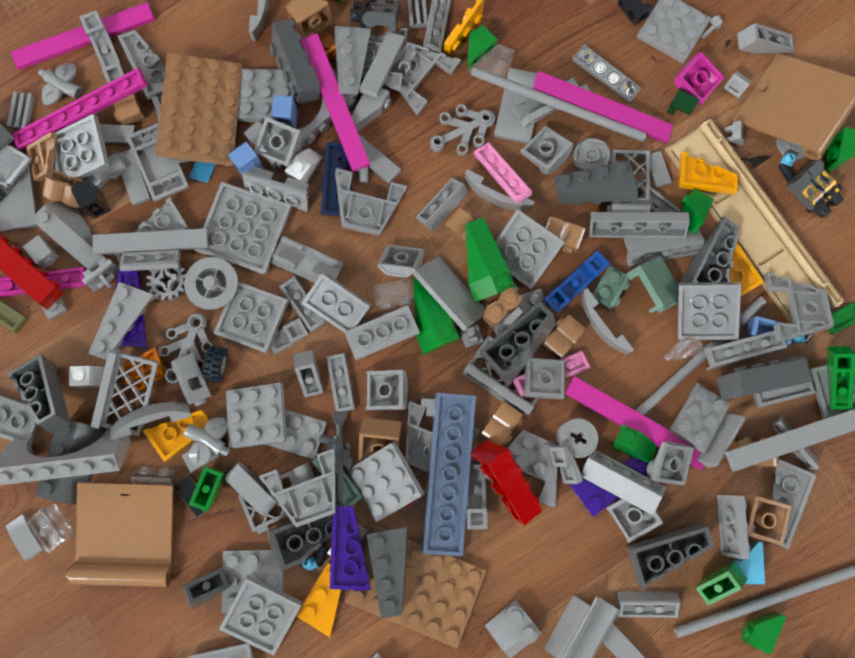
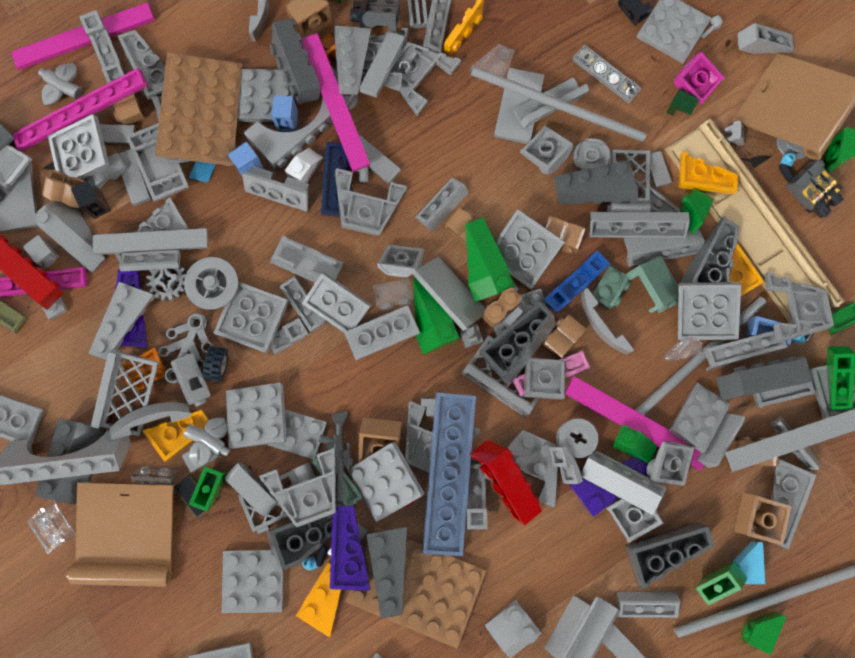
light grey slope [6,514,45,561] -> none
light grey tile [7,92,35,130] -> none
dark grey wedge [7,354,71,434] -> none
medium nougat wing [26,132,57,182] -> none
white slope [69,366,105,388] -> none
light grey hips [82,257,120,292] -> none
dark grey slope [183,568,230,610] -> none
light grey plate [194,182,292,275] -> none
light grey plate [219,575,302,656] -> none
light grey slope [254,117,302,167] -> none
light grey slope [294,350,323,397] -> none
light grey tile [326,353,356,413] -> none
light grey slope [351,88,391,132] -> none
light grey slope [366,370,408,411] -> none
light grey plant [430,104,495,156] -> none
light grey slope [465,169,535,211] -> none
green slope [467,25,498,71] -> none
bright pink tile [474,142,532,204] -> none
medium nougat brick [481,401,523,446] -> none
dark pink tile [532,71,673,144] -> none
light grey plate [717,495,750,559] -> none
light grey tile [724,71,752,98] -> none

